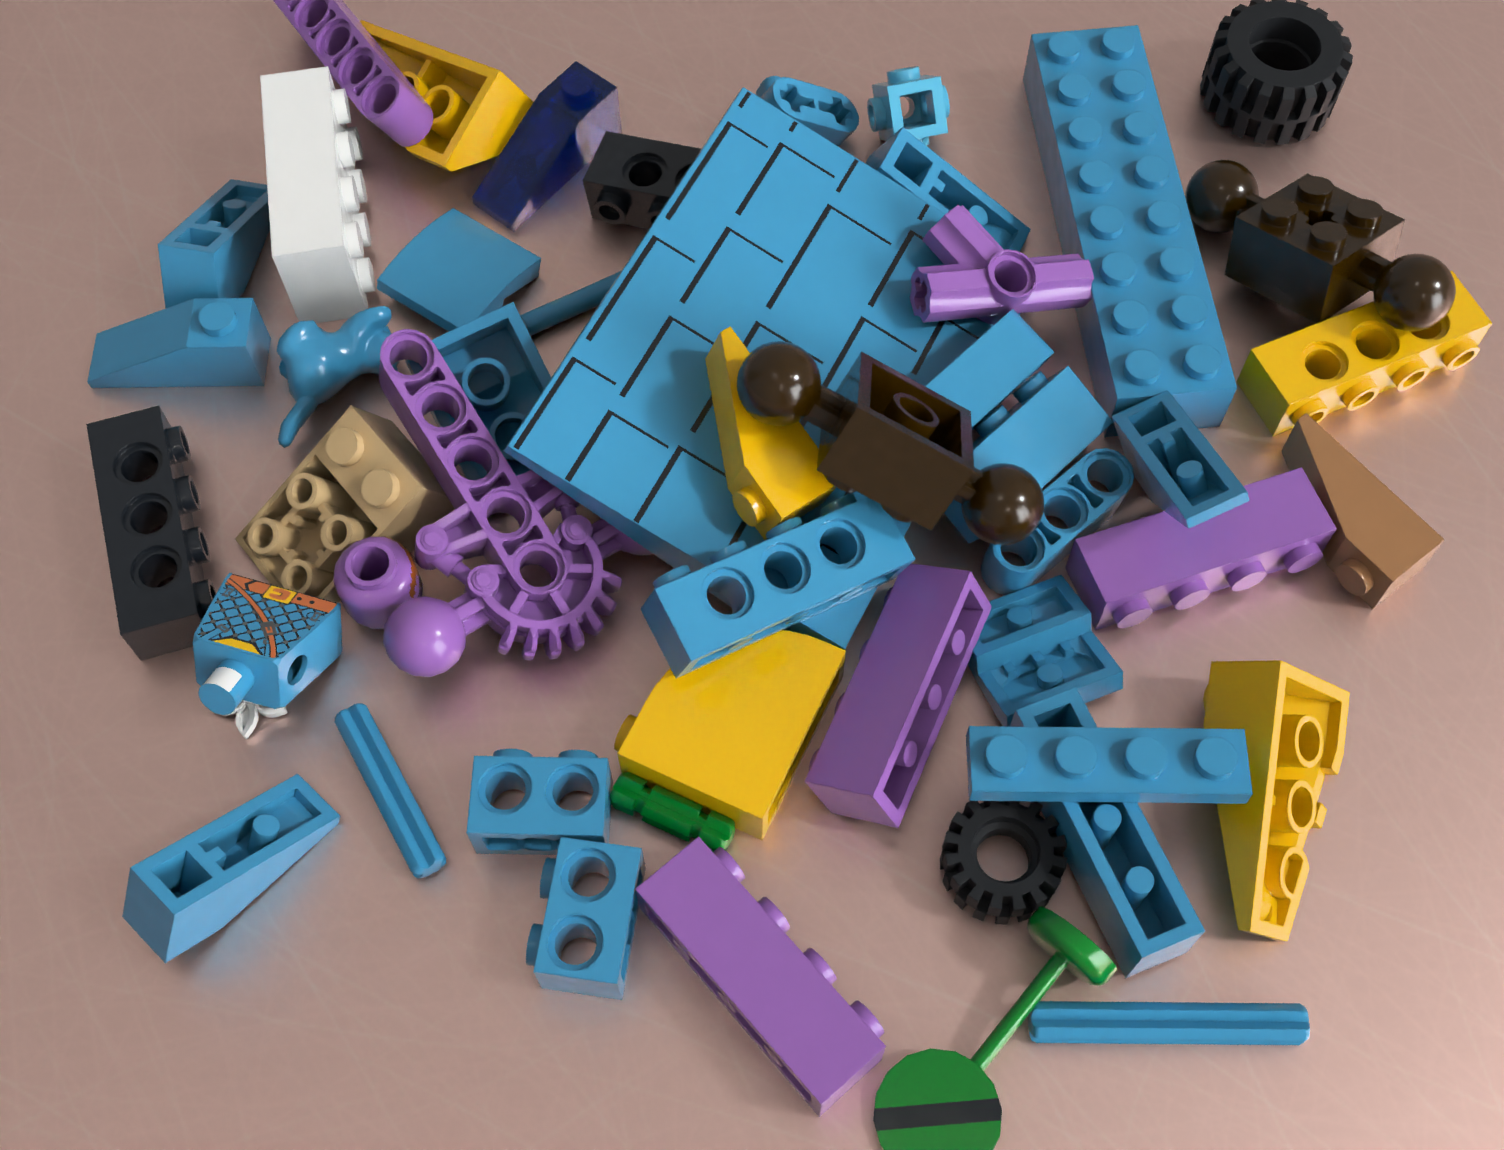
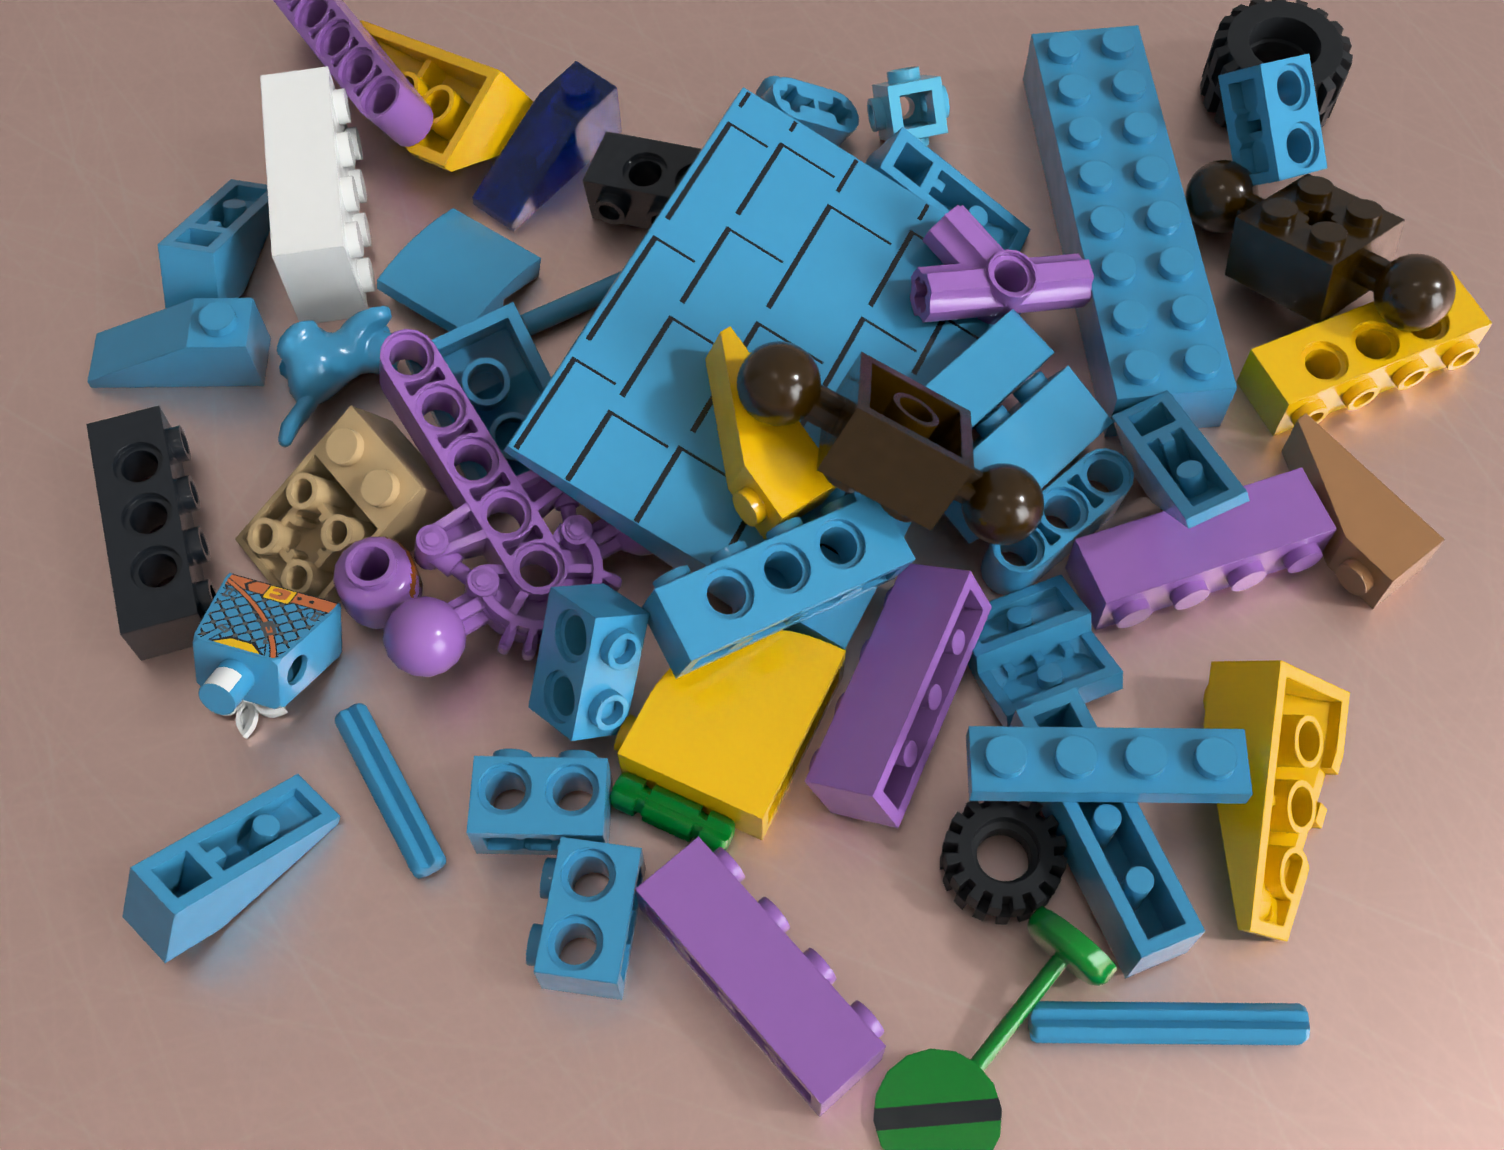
none -> dark azure brick [528,583,650,741]
none -> dark azure brick [1218,54,1327,186]

